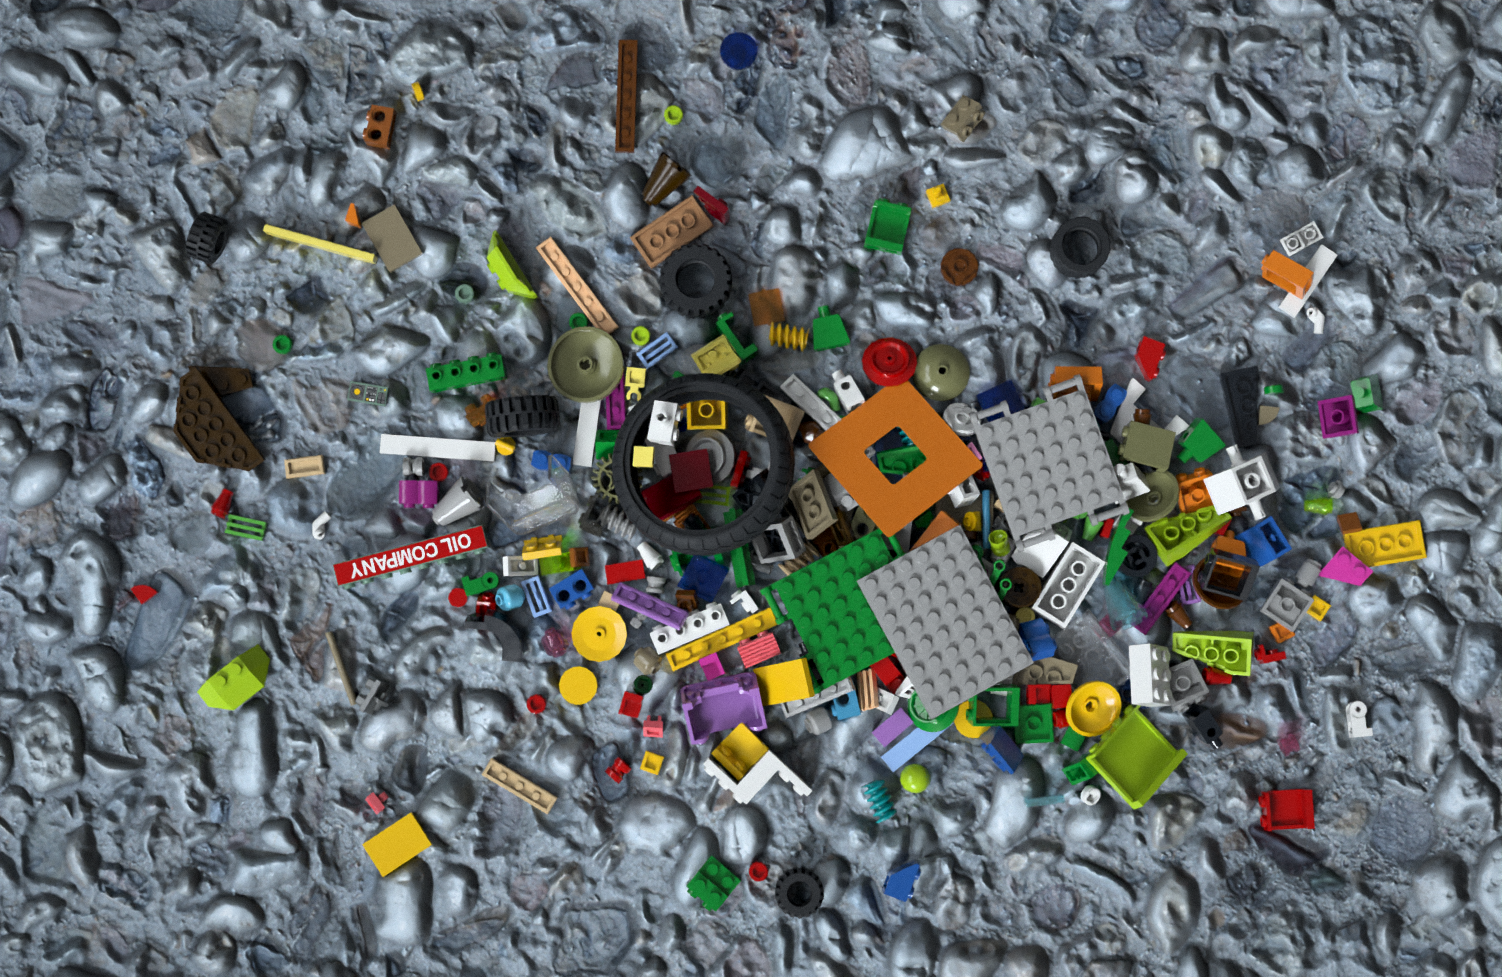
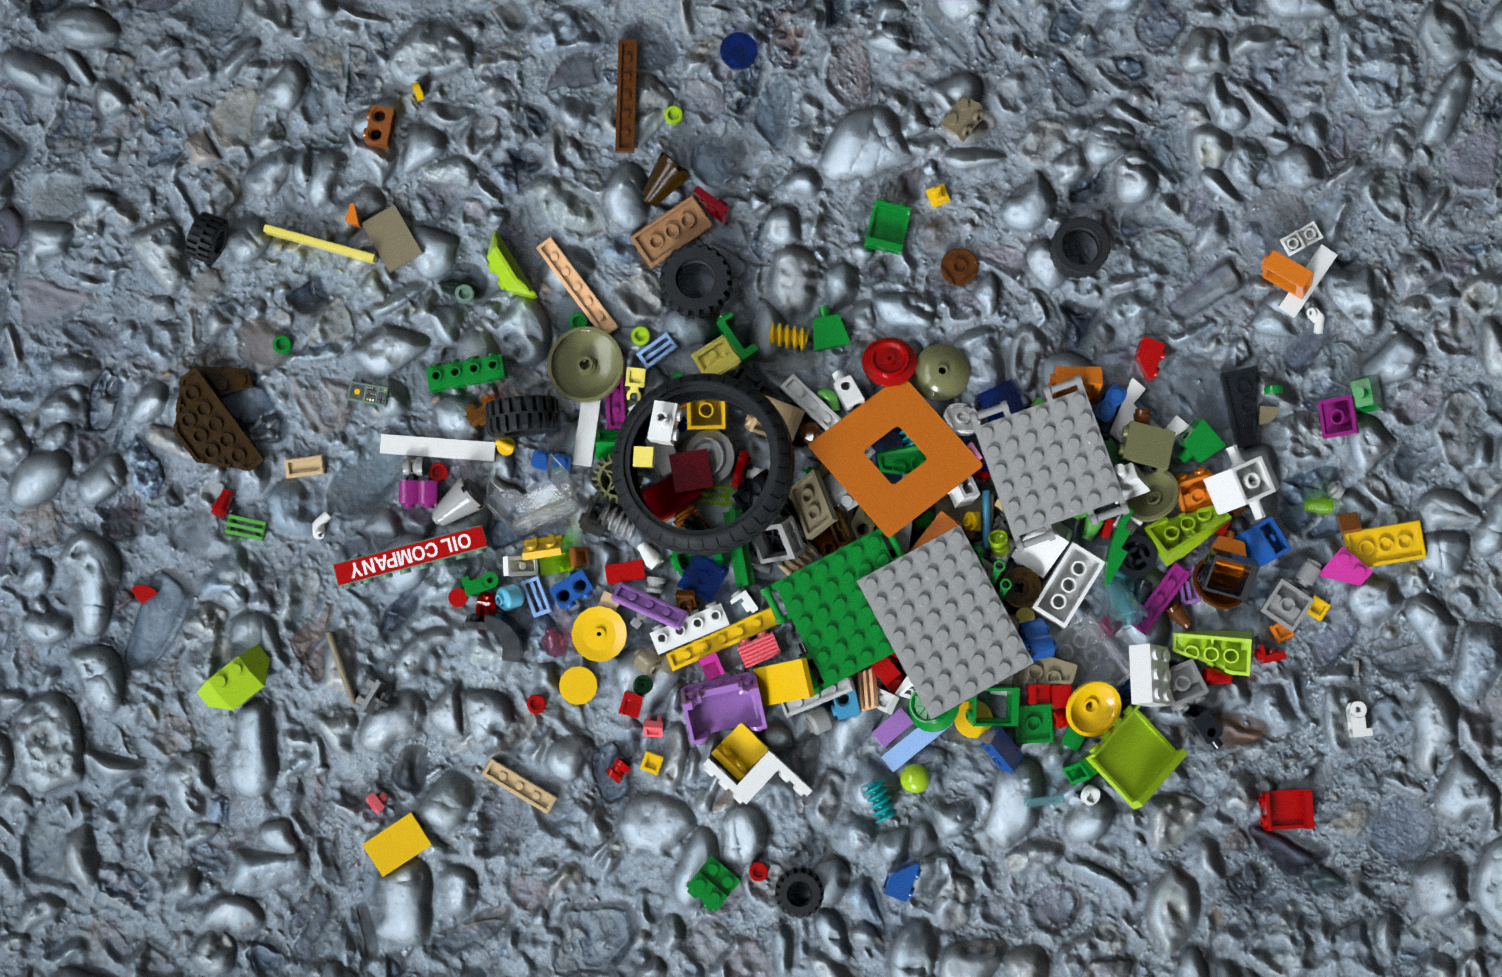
clear orange piece [748,288,785,327] -> none
clear pink wheel [1277,733,1300,757] -> none

